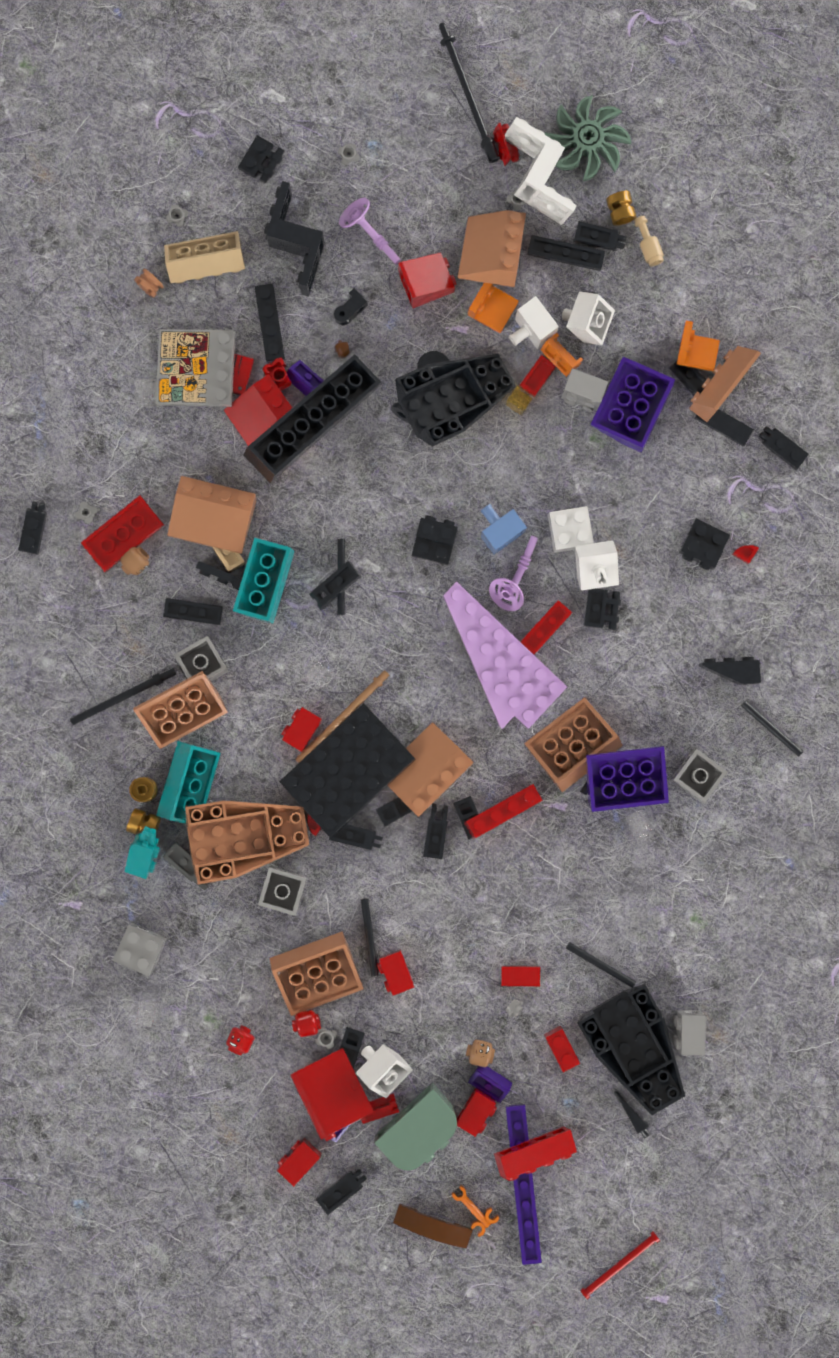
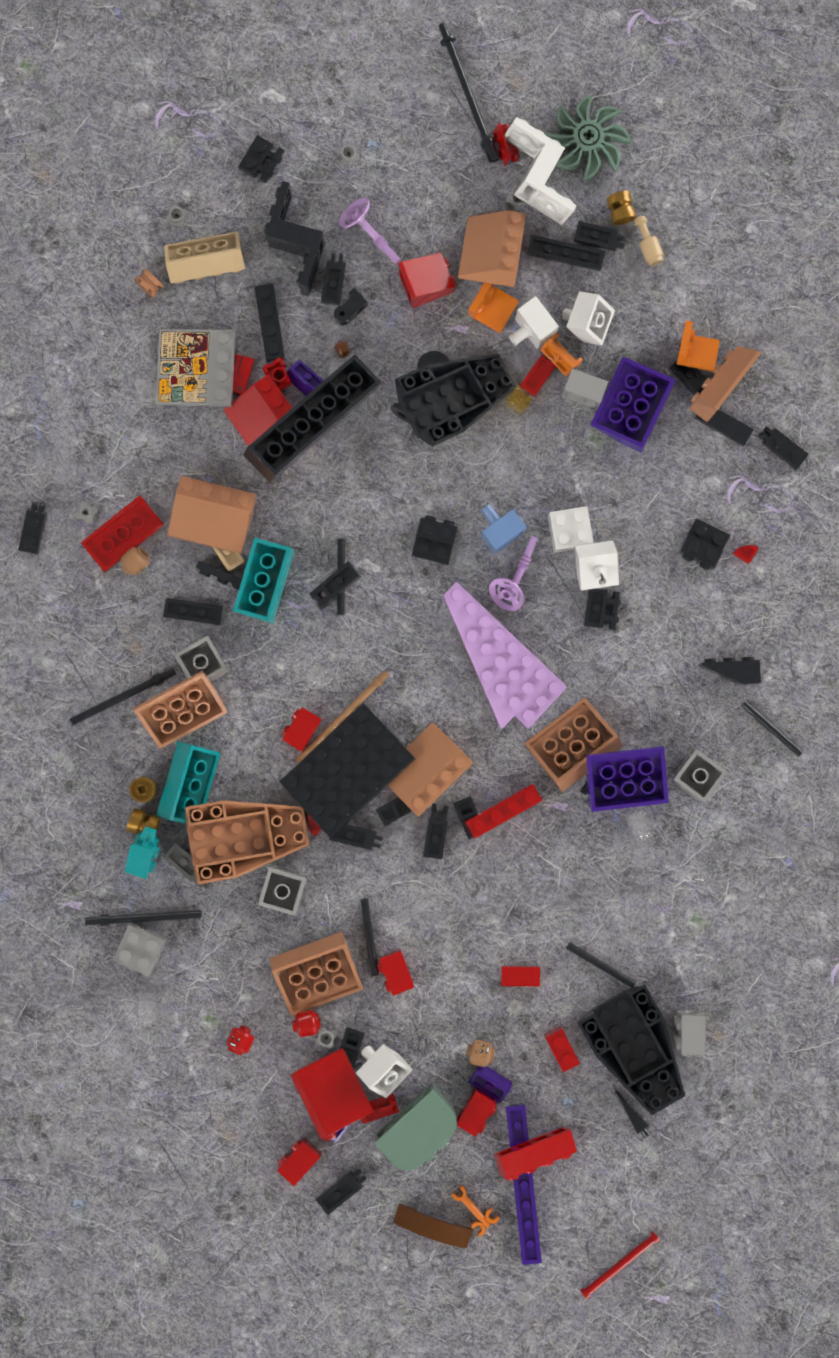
red plate [520,600,572,655] -> none
none -> black bar [85,910,202,926]
none -> black hinge [321,253,346,306]

